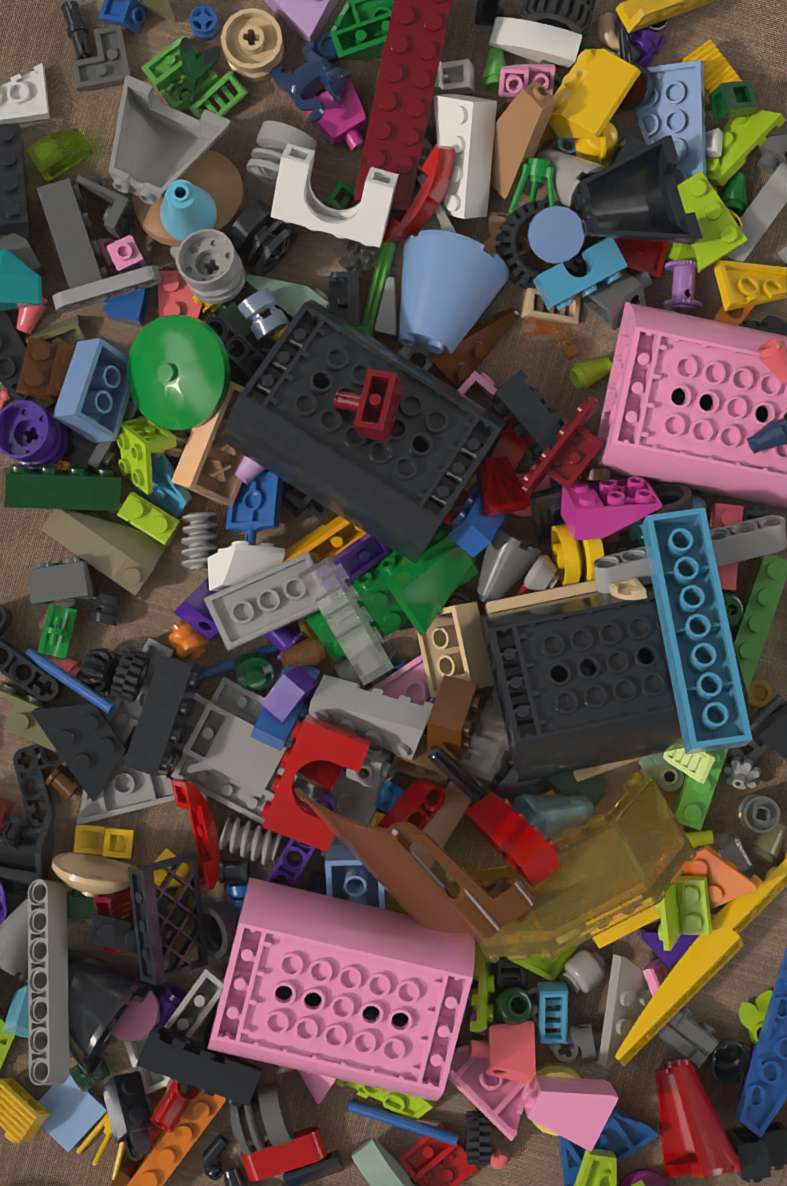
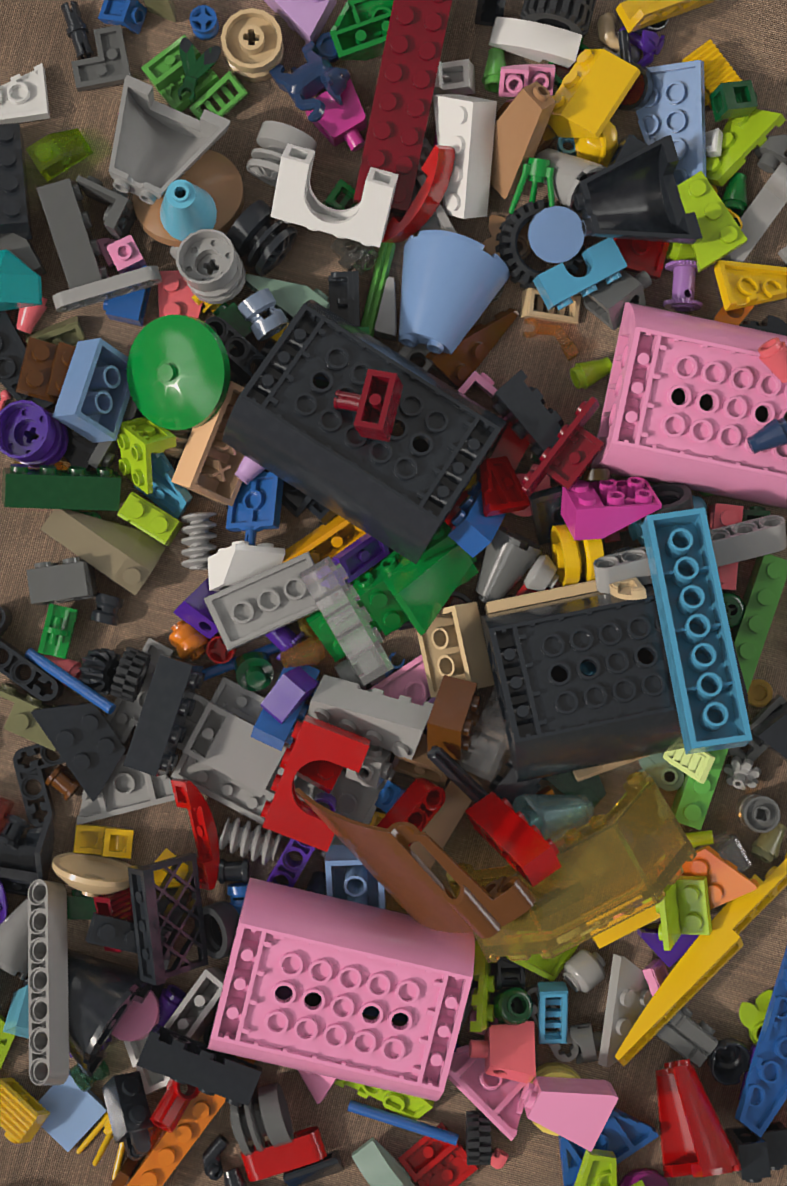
none -> red wheel [206,633,237,664]

